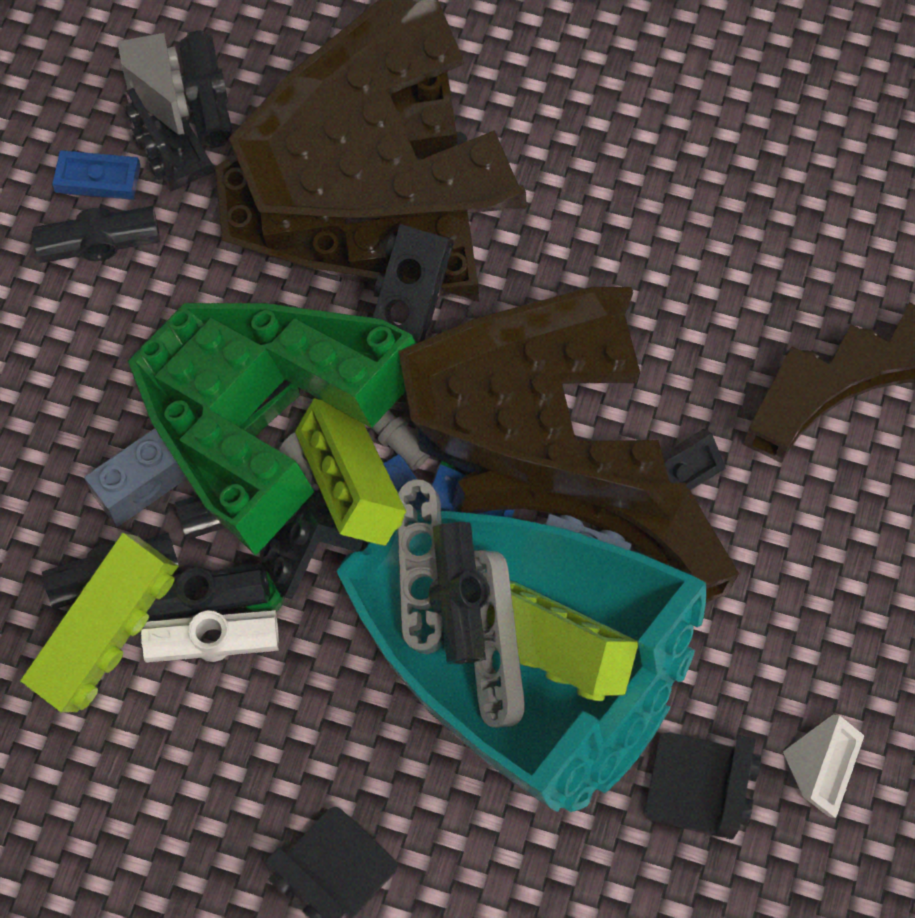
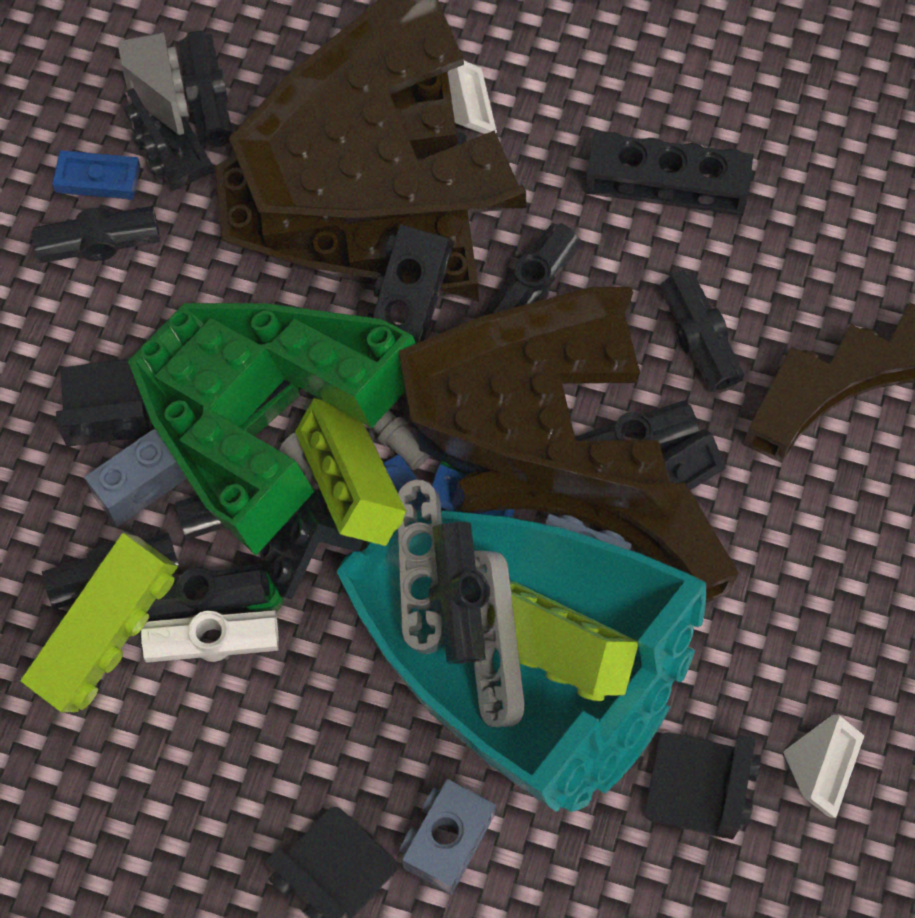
none -> black bracket [56,359,150,447]
none -> sand blue brick [399,779,496,895]
none -> white slope [448,61,497,134]
none -> black piece [483,223,581,316]
none -> black piece [575,400,699,449]
none -> black brick [585,132,754,216]
none -> black piece [660,269,744,393]

